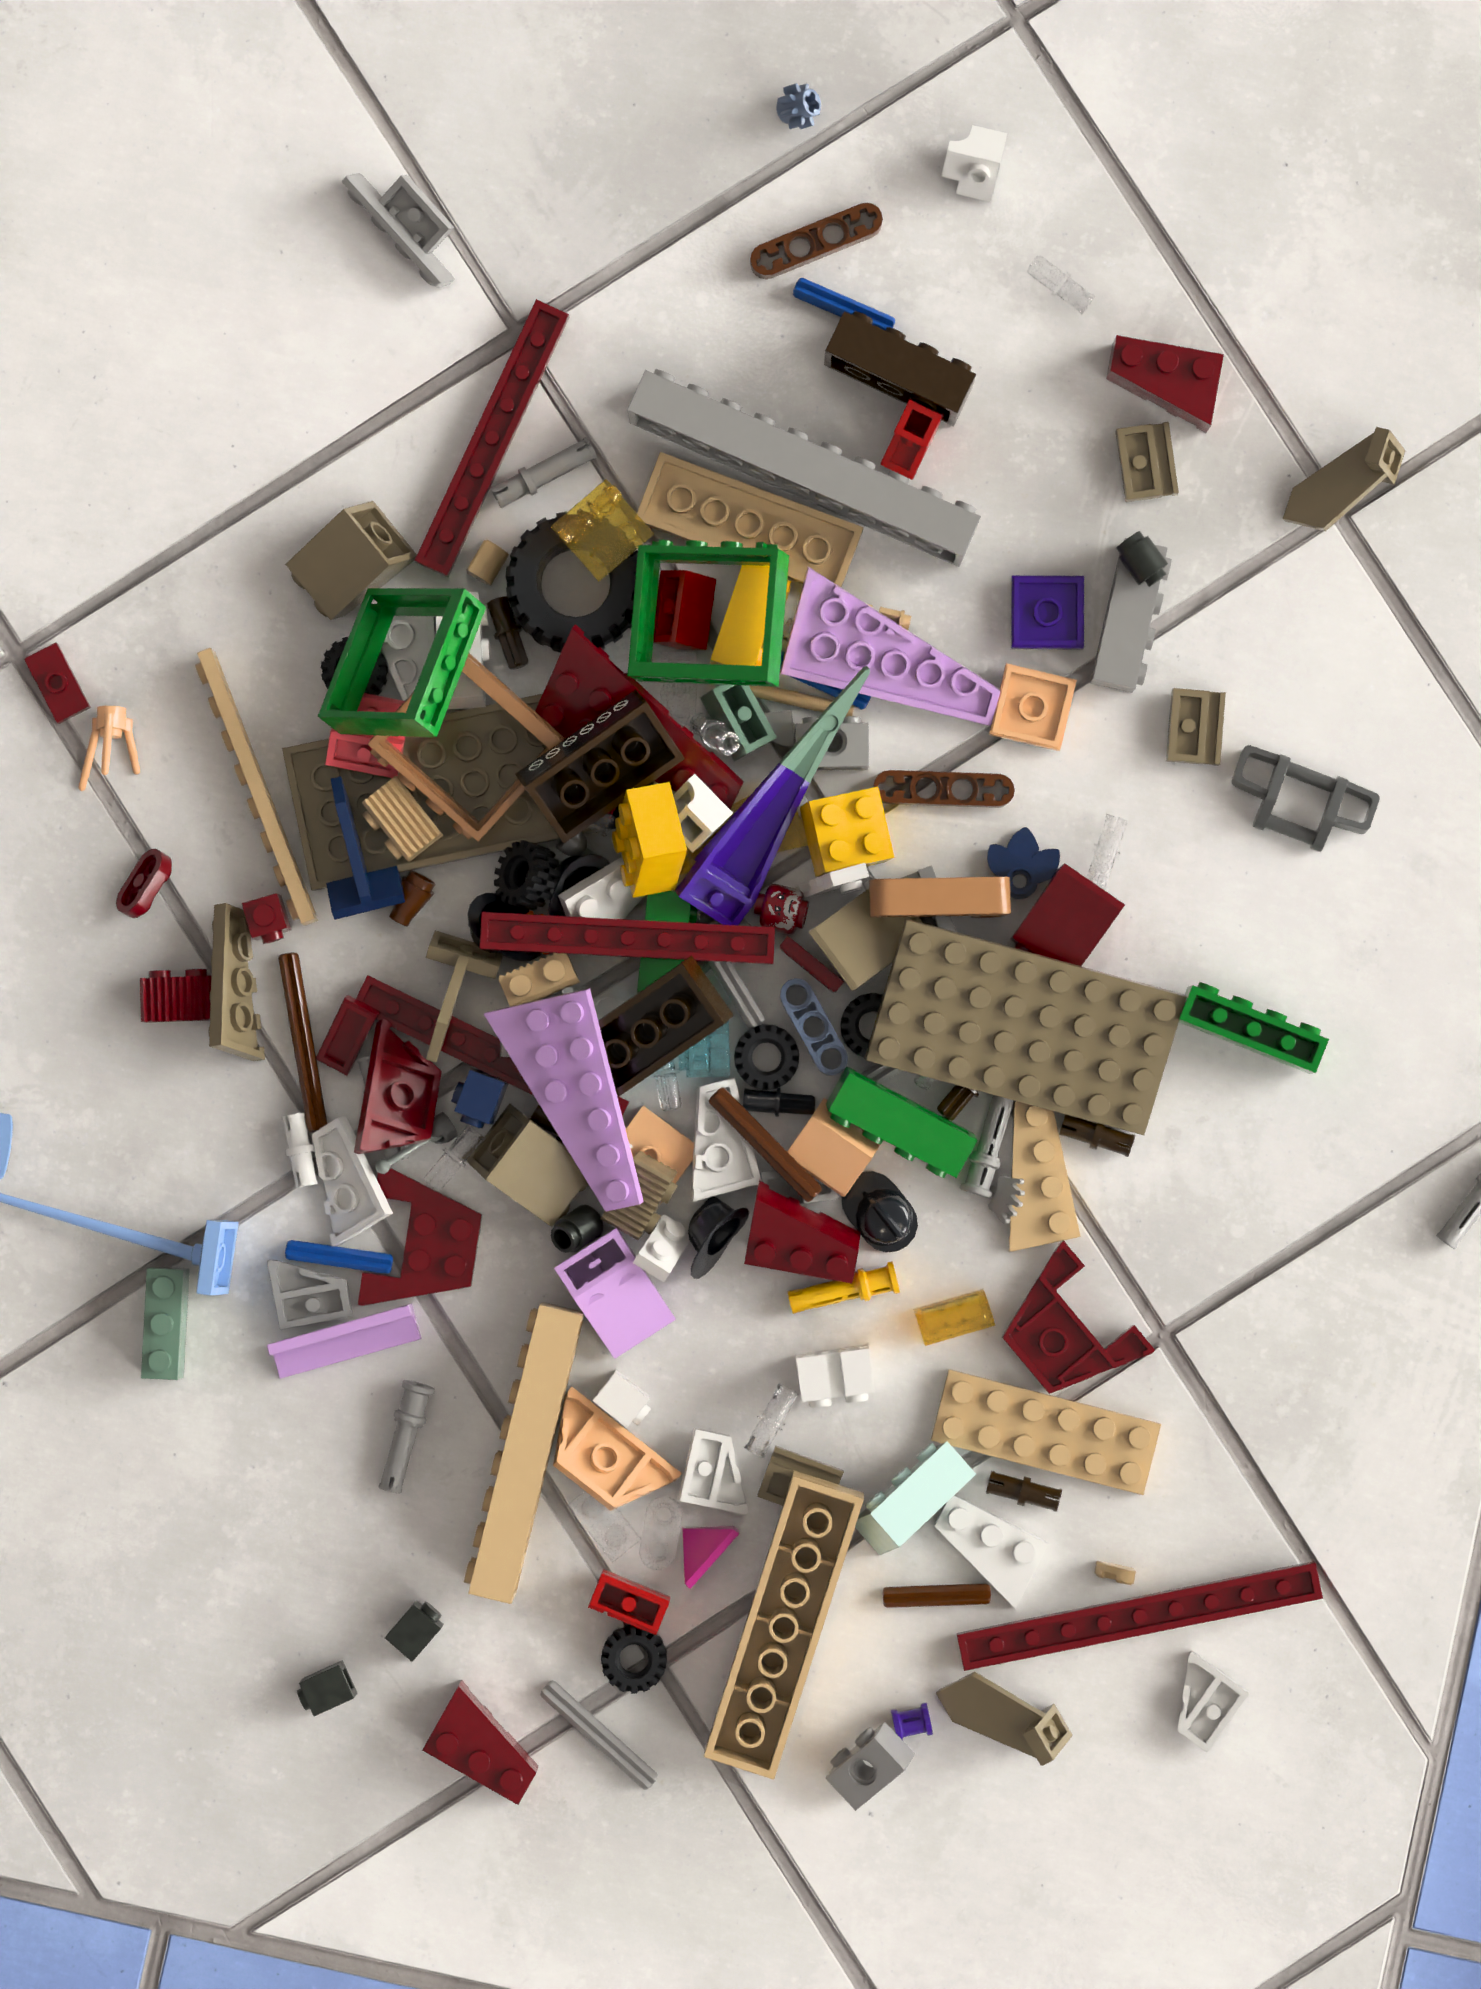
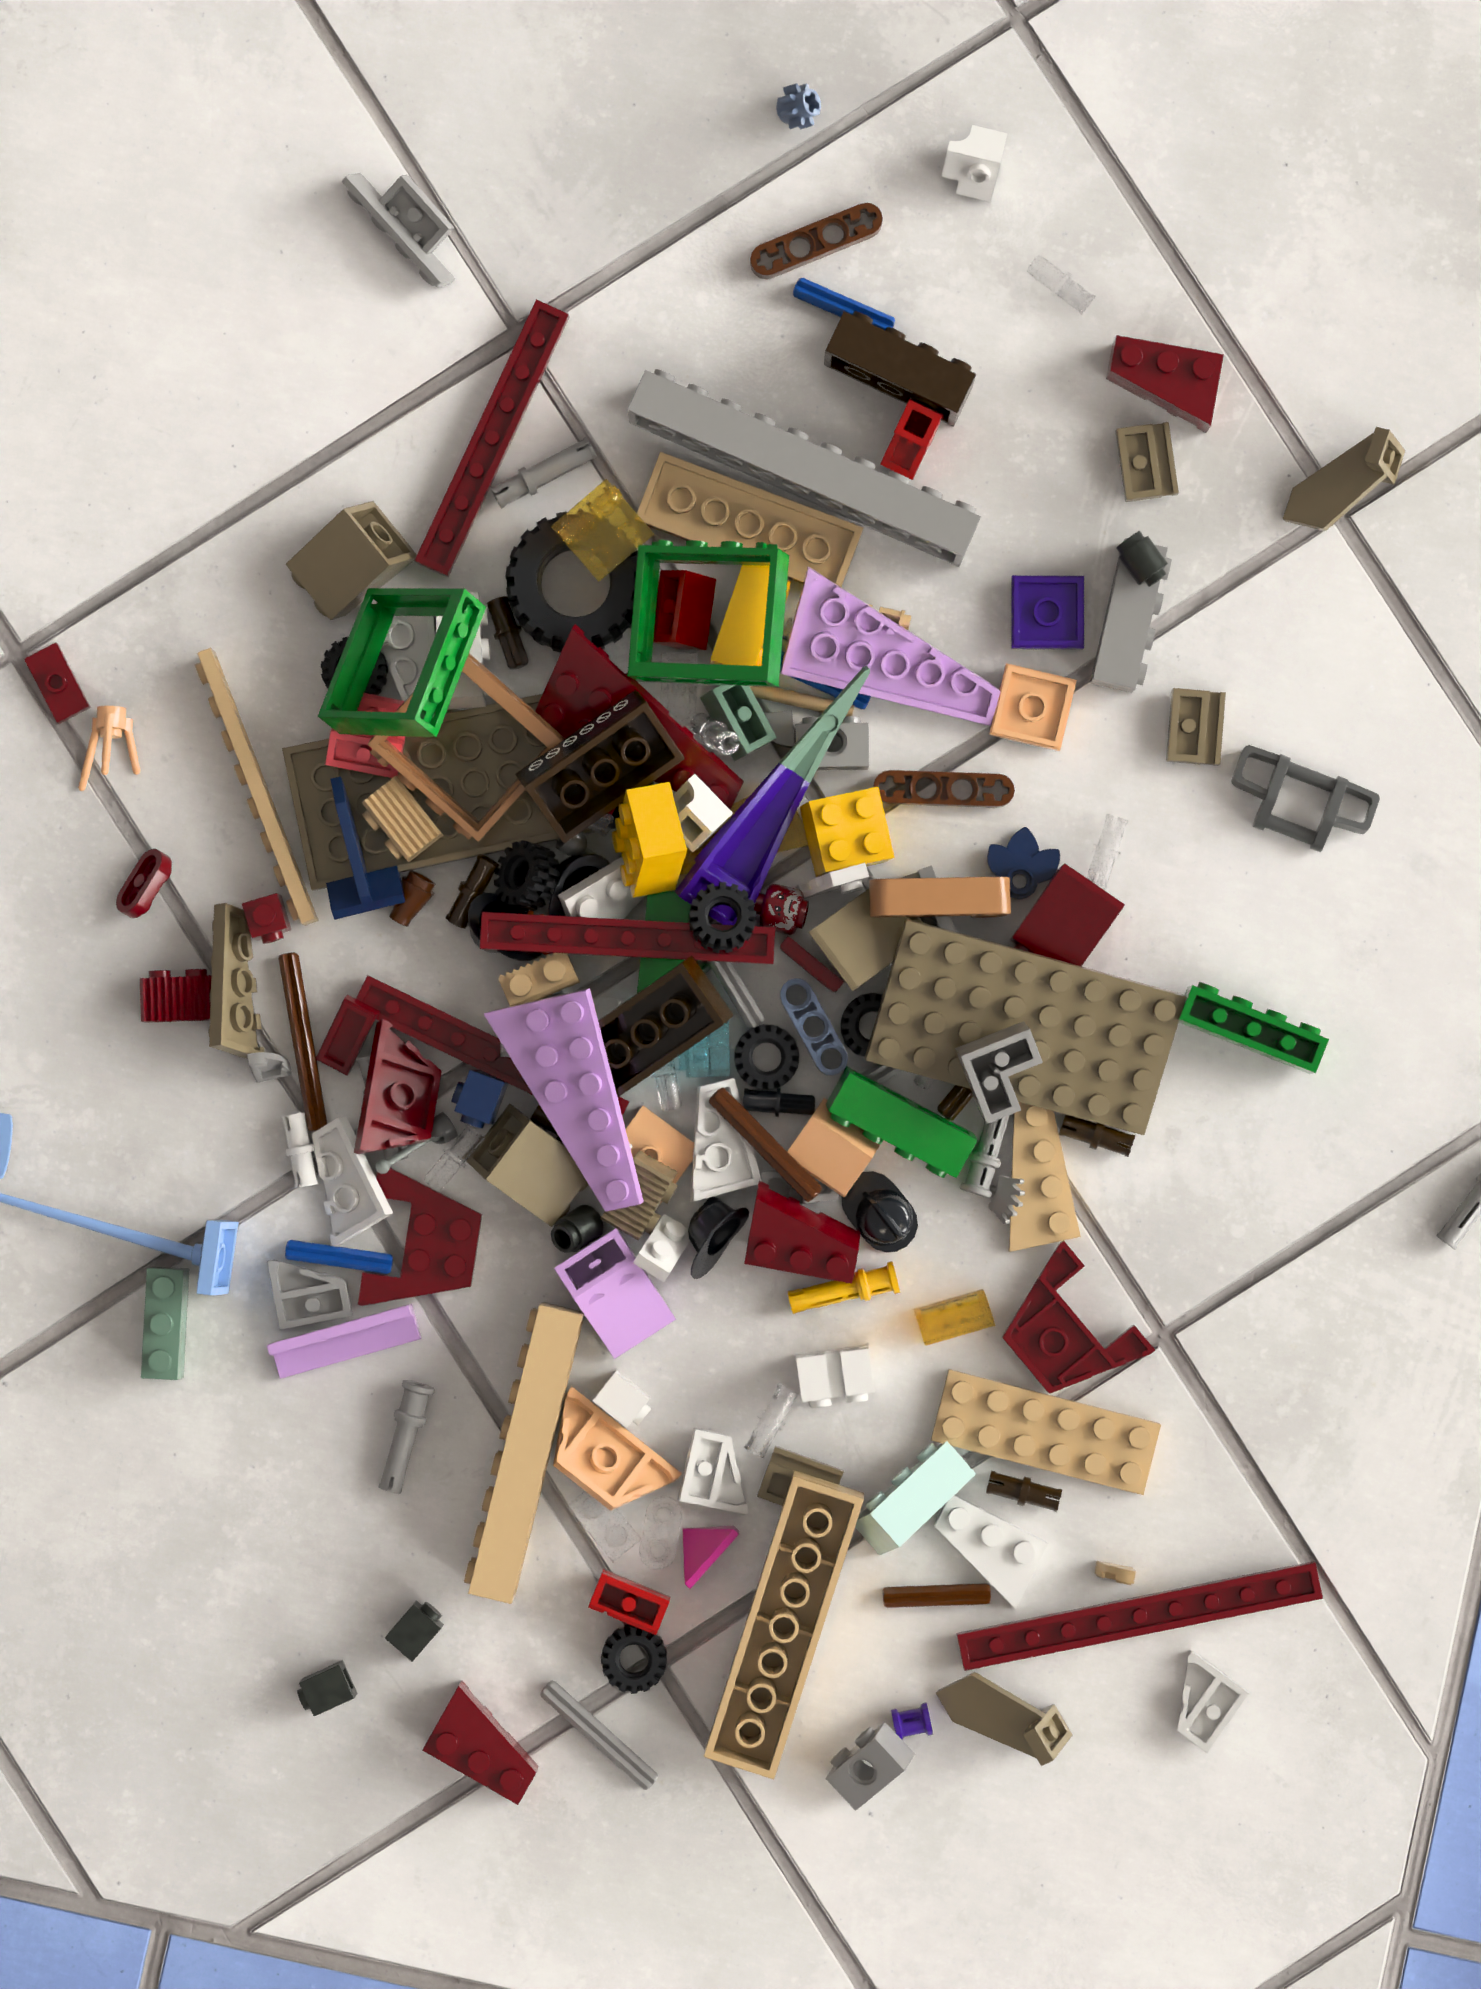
dark tan piece [426,930,503,1062] -> none
tan brick [466,539,509,586] -> none
none -> light grey tile [247,1052,292,1083]
none -> dark brown pin [445,854,499,929]
none -> black tyre [689,882,756,953]
none -> light grey brick [955,1021,1043,1124]

